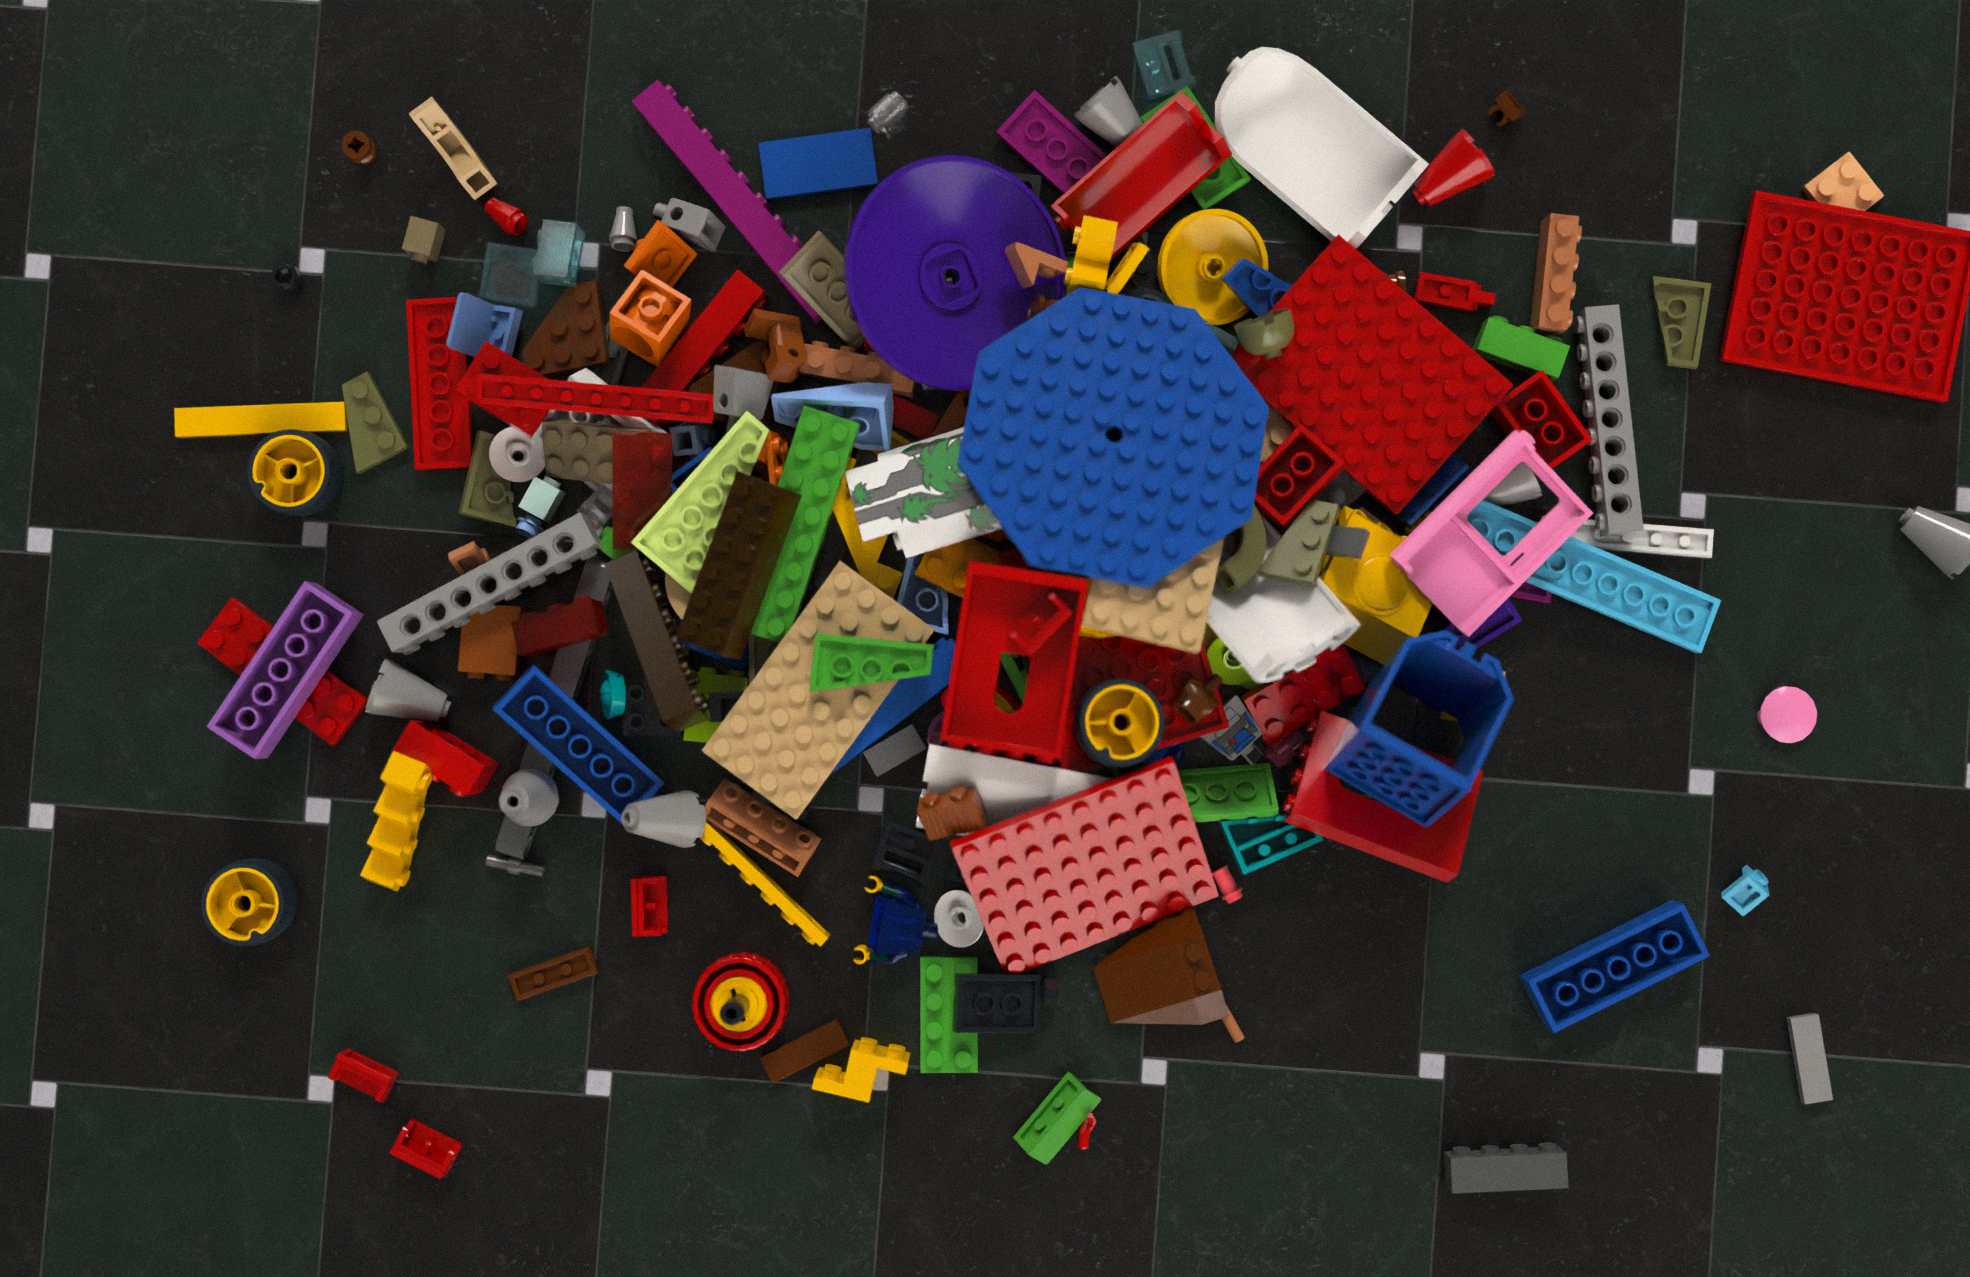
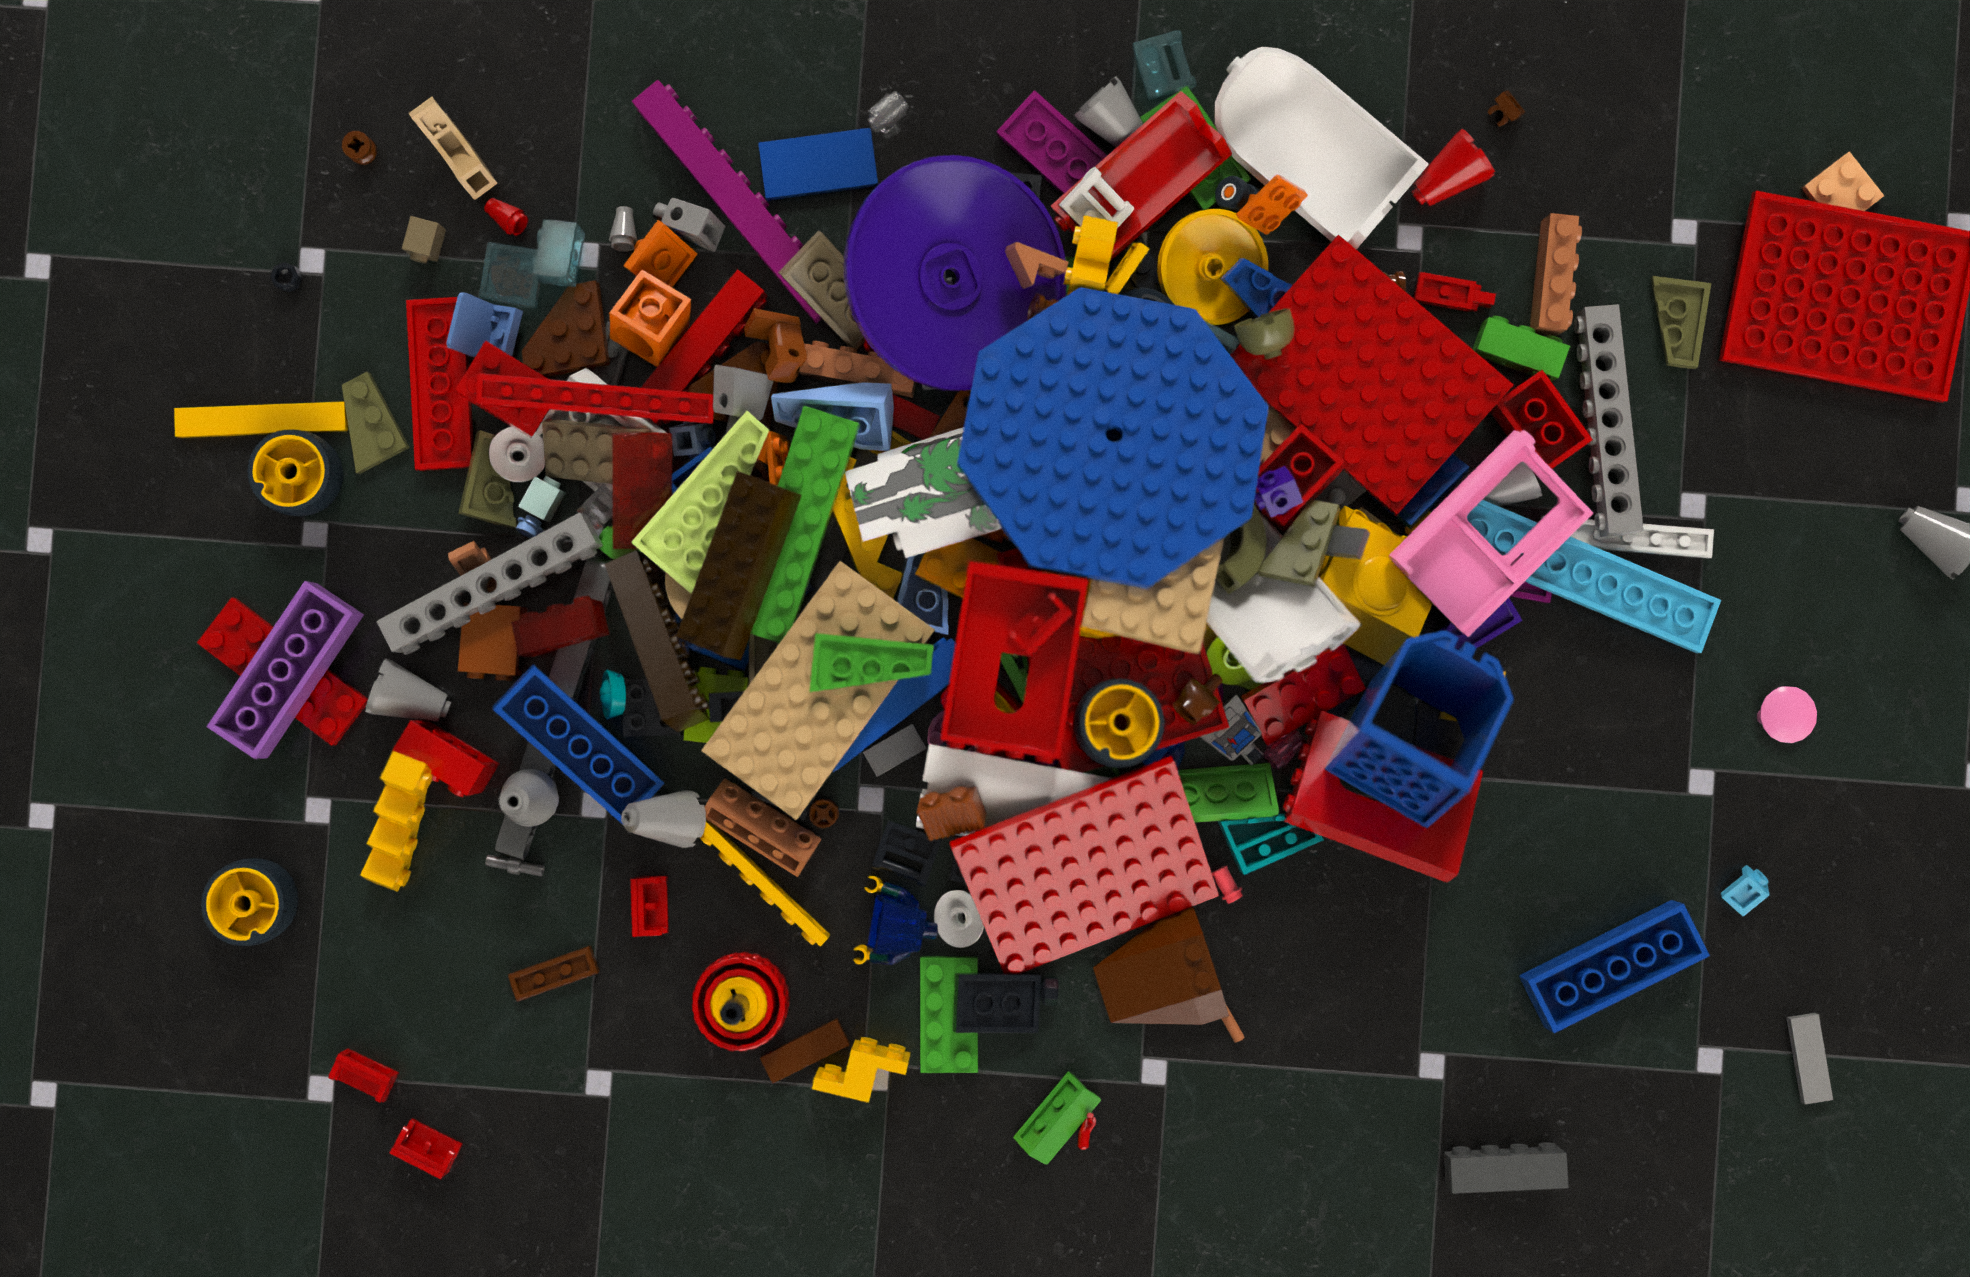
none -> reddish brown wheel [809,798,839,828]
none -> white plate [1059,167,1134,228]
none -> orange plate [1215,174,1308,235]
none -> dark purple brick [1254,466,1303,518]

